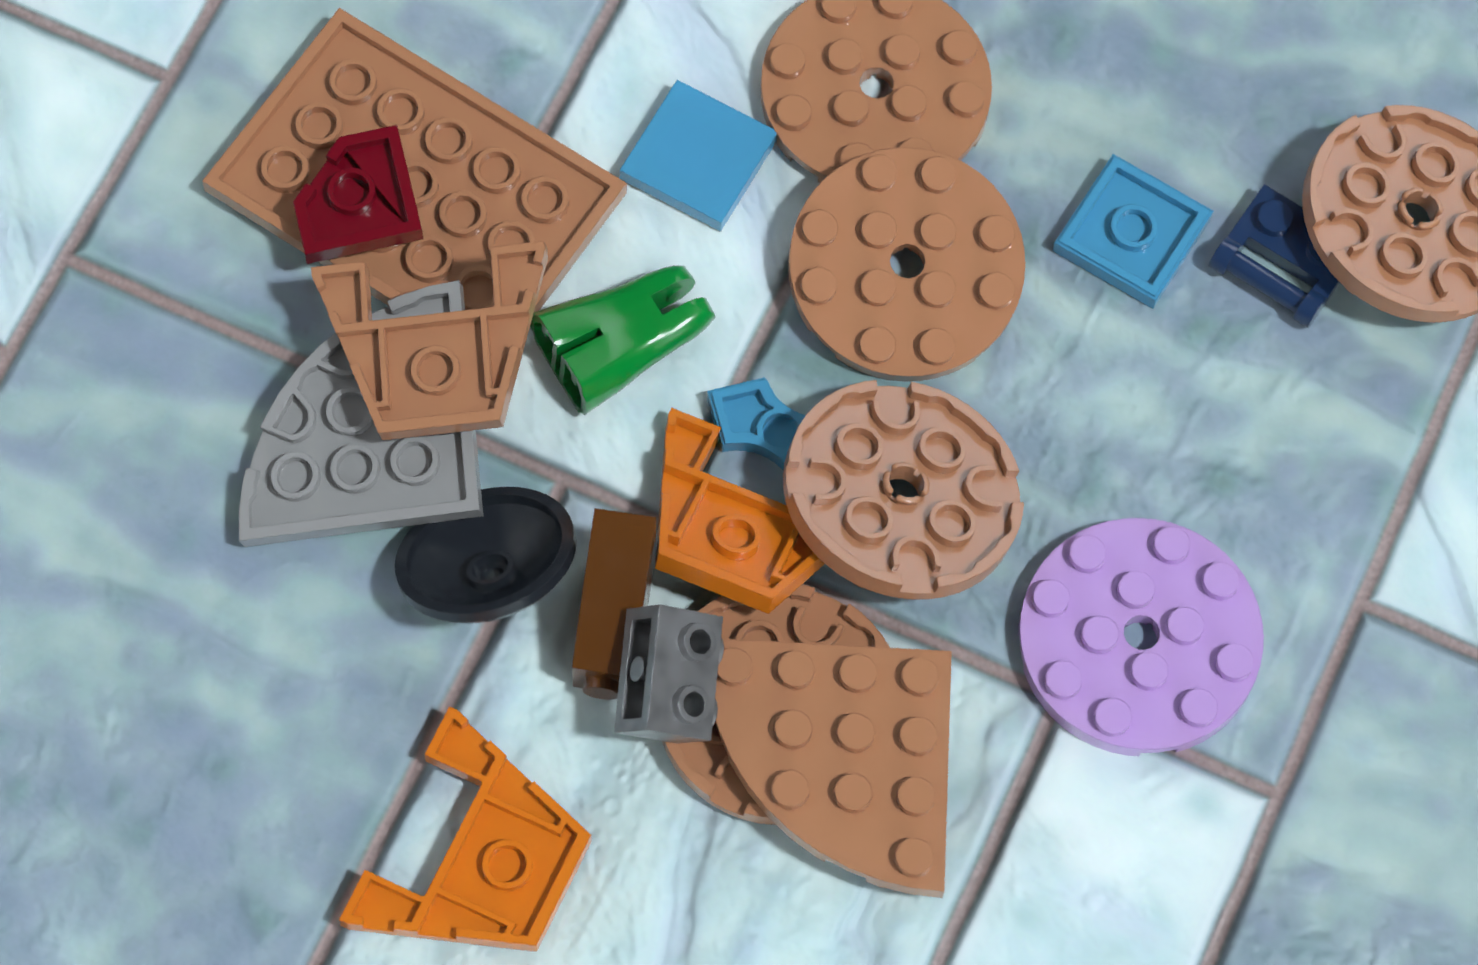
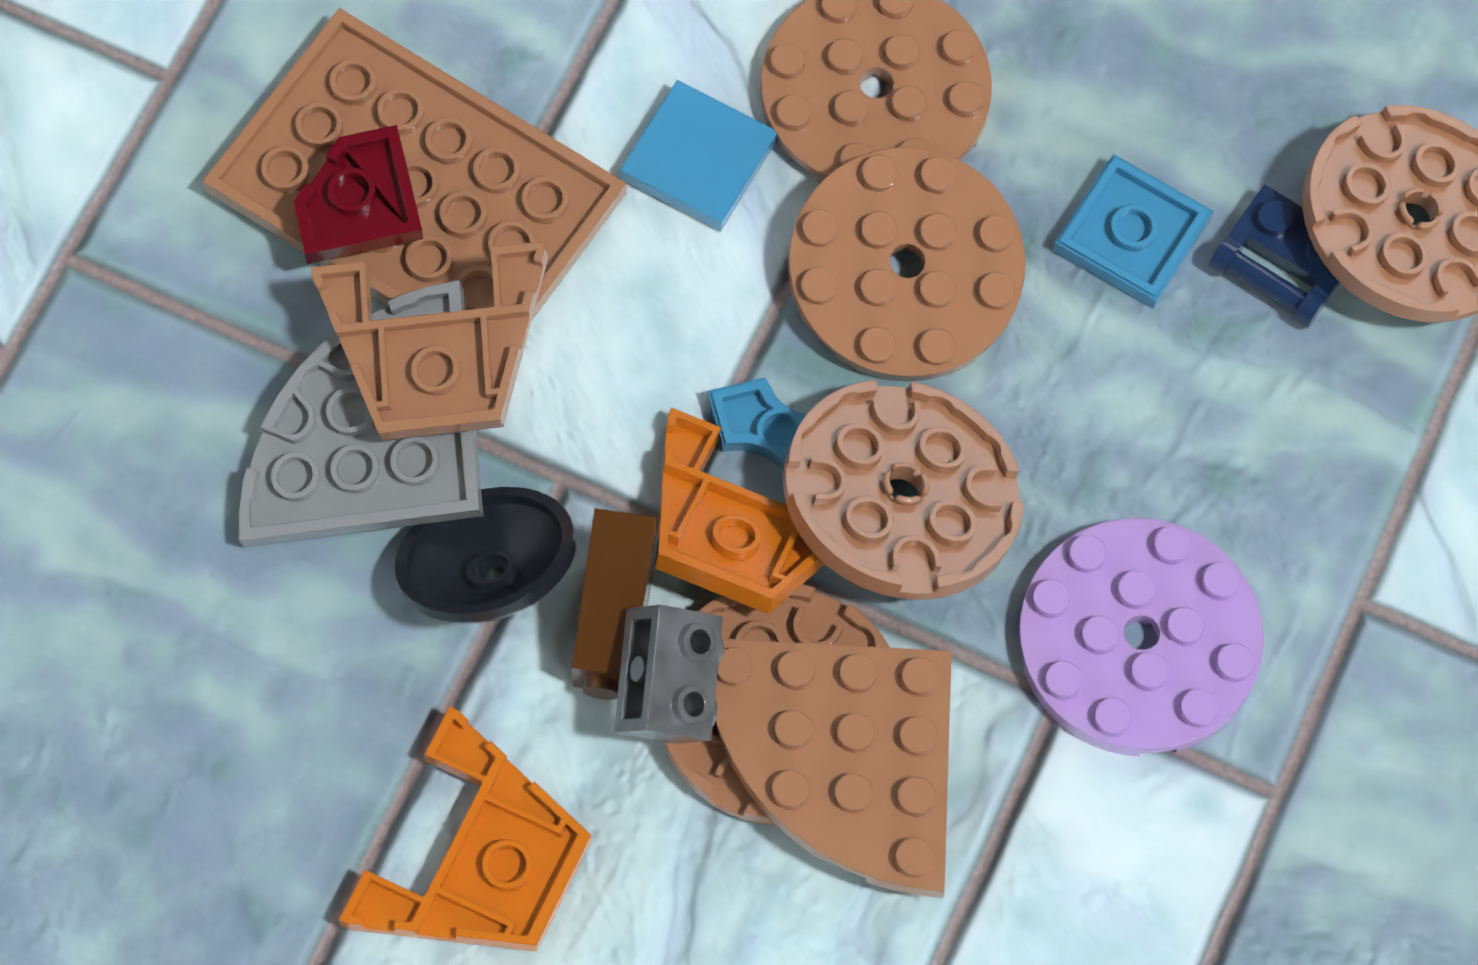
green piece [530,265,715,415] -> none

